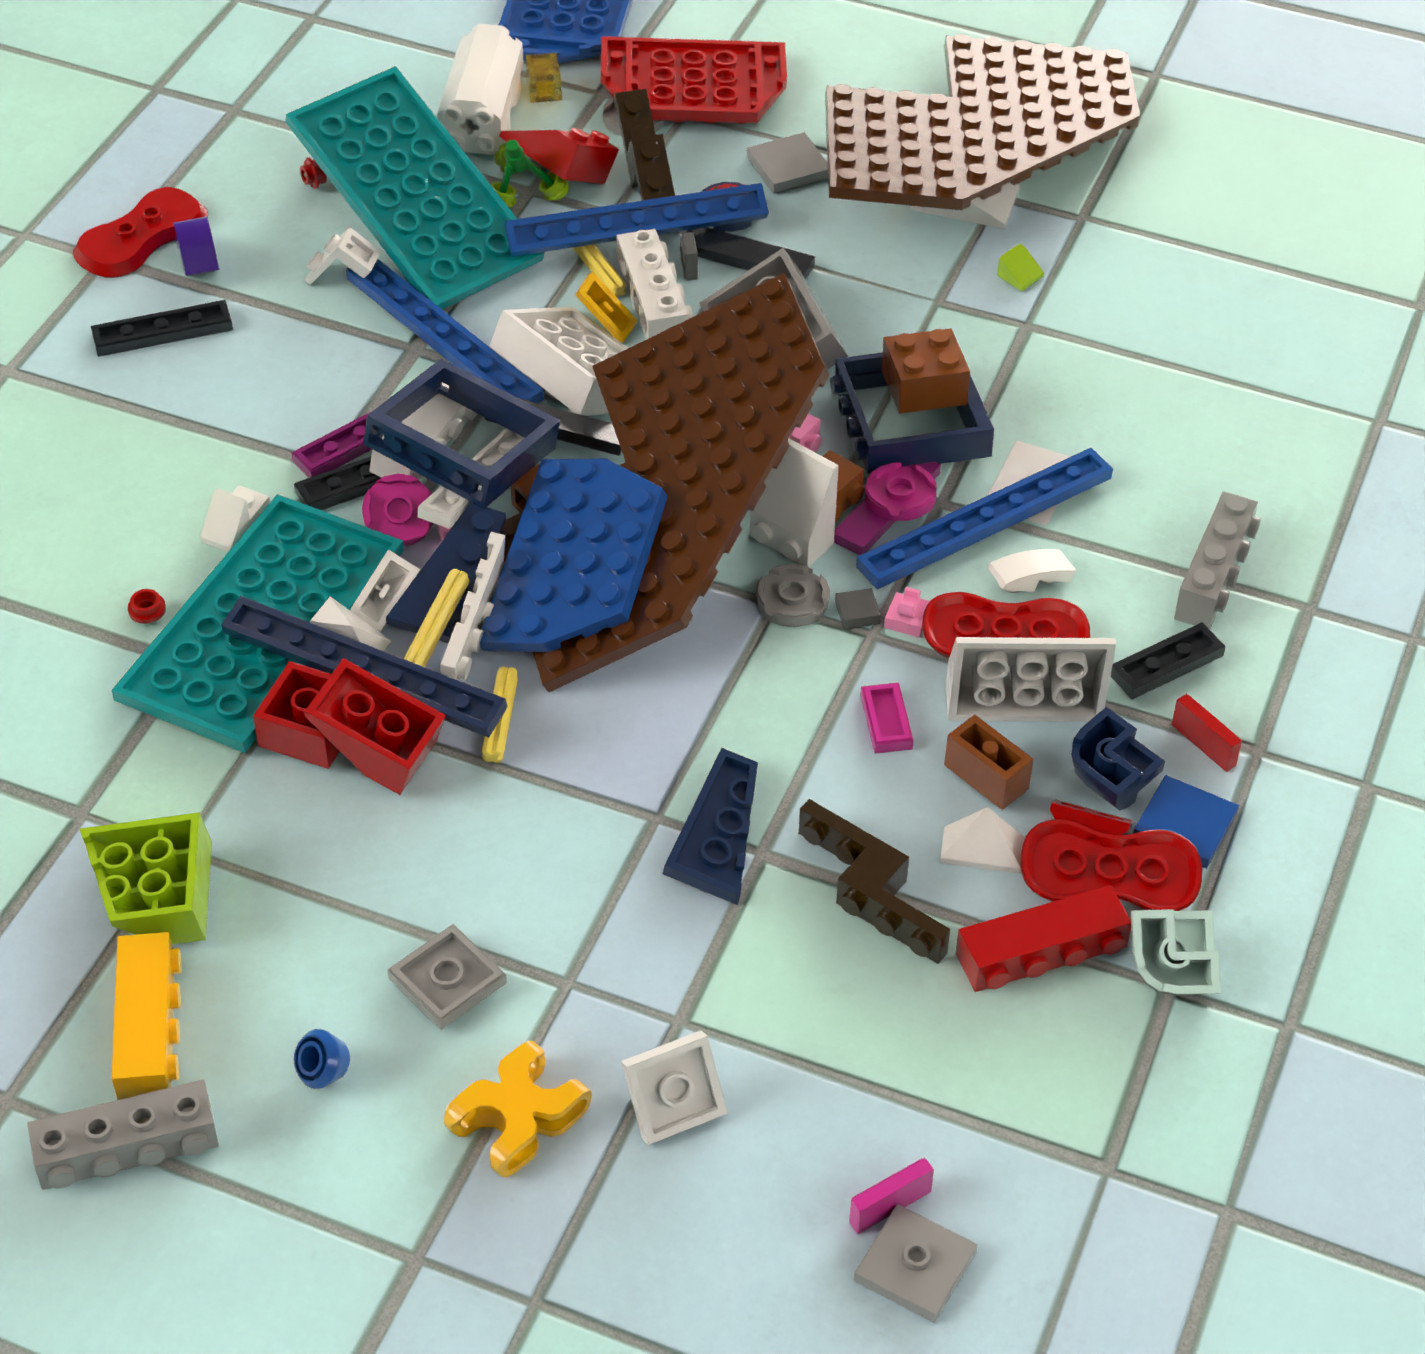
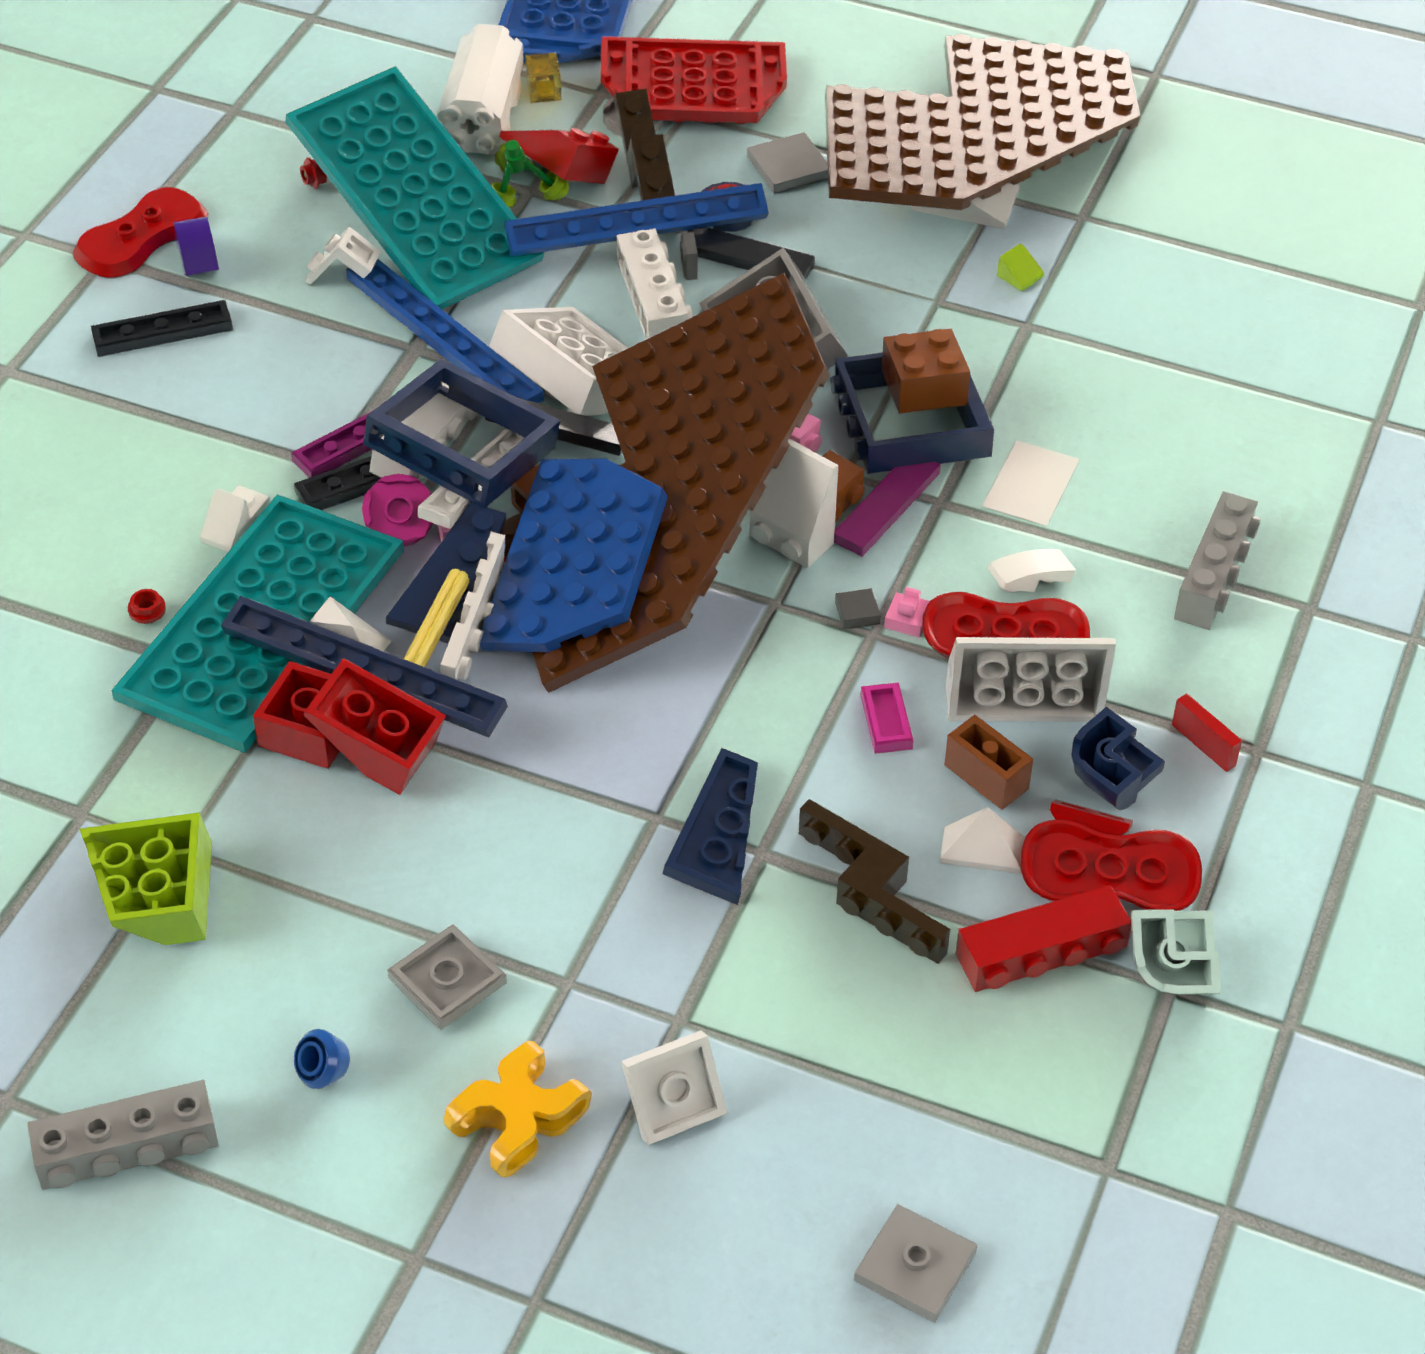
yellow brick [112,932,182,1100] -> none
white slope [350,550,420,633] -> none
light yellow axle [482,666,518,763] -> none
light yellow axle [573,244,626,297] -> none
yellow slope [575,272,638,343] -> none
light grey tile [755,564,830,627] -> none
dark pink tile [849,1158,934,1234] -> none
blue plate [856,447,1113,590] -> none
dark pink tile [865,463,936,521] -> none
black plate [1111,622,1226,700] -> none
blue tile [1133,775,1239,869] -> none

